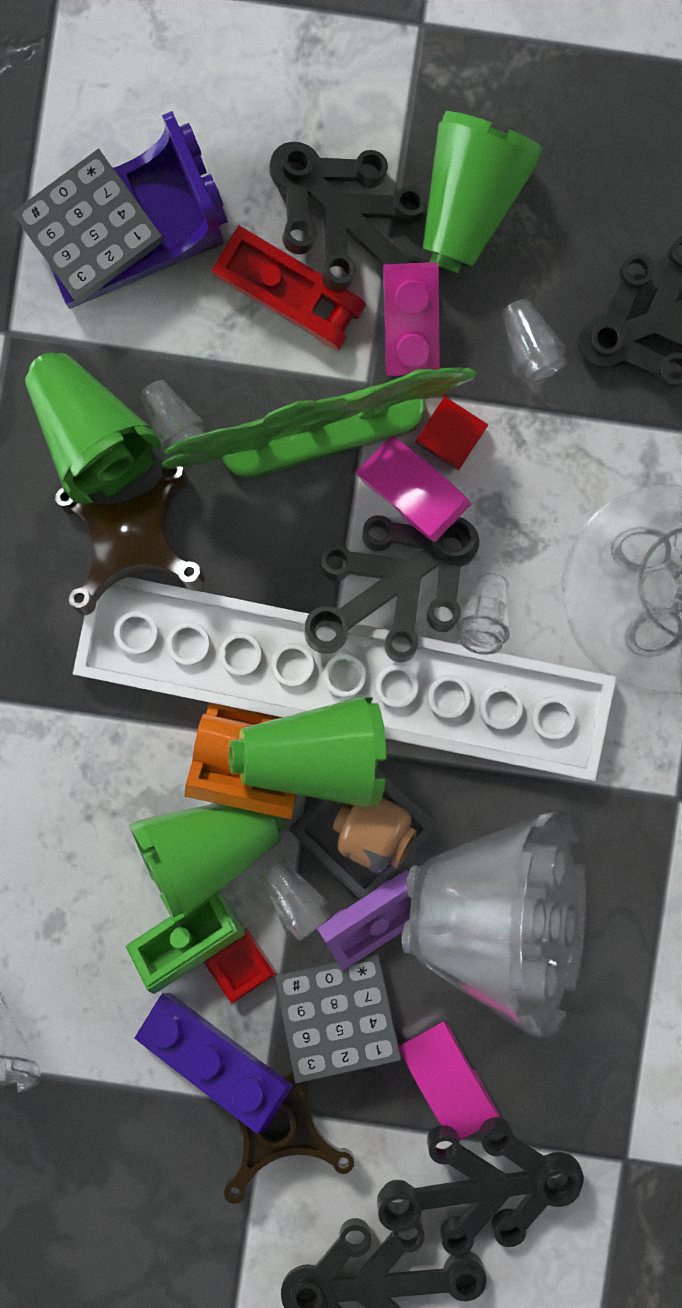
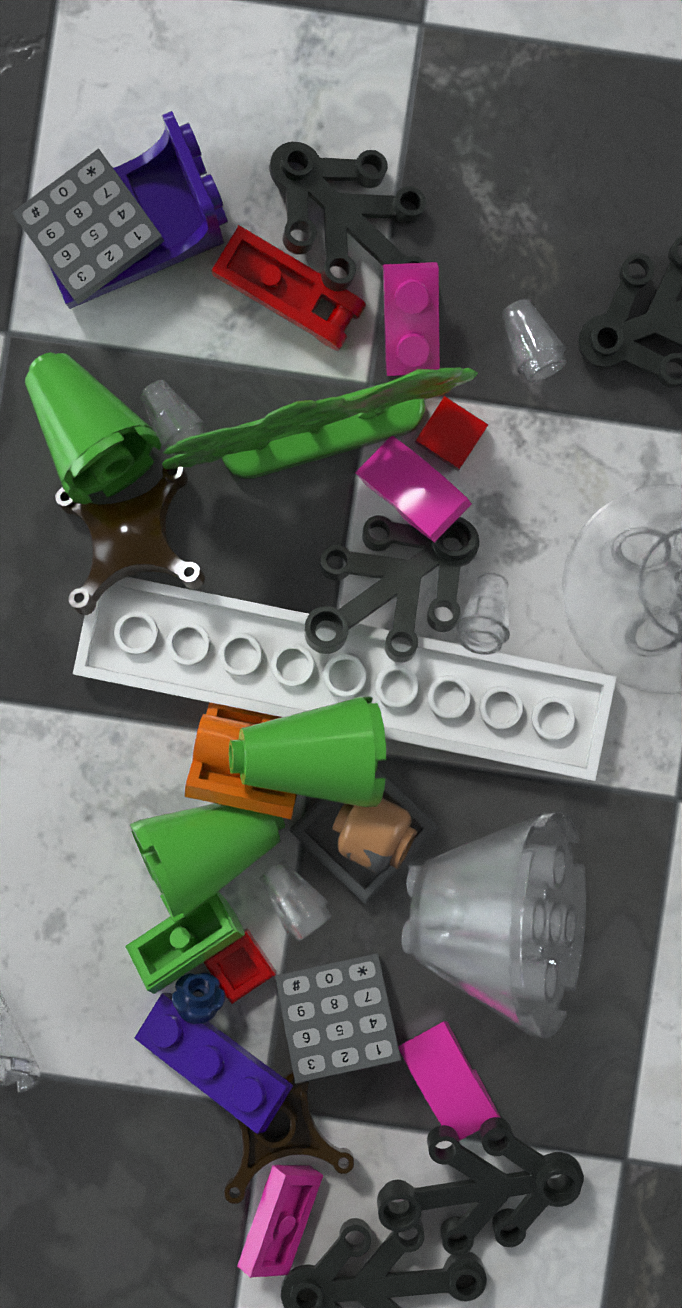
medium lavender plate [317,870,432,971] -> none
bright green cone [423,111,543,274] -> none
none -> dark blue plate [172,972,225,1024]
none -> dark pink plate [237,1165,323,1278]

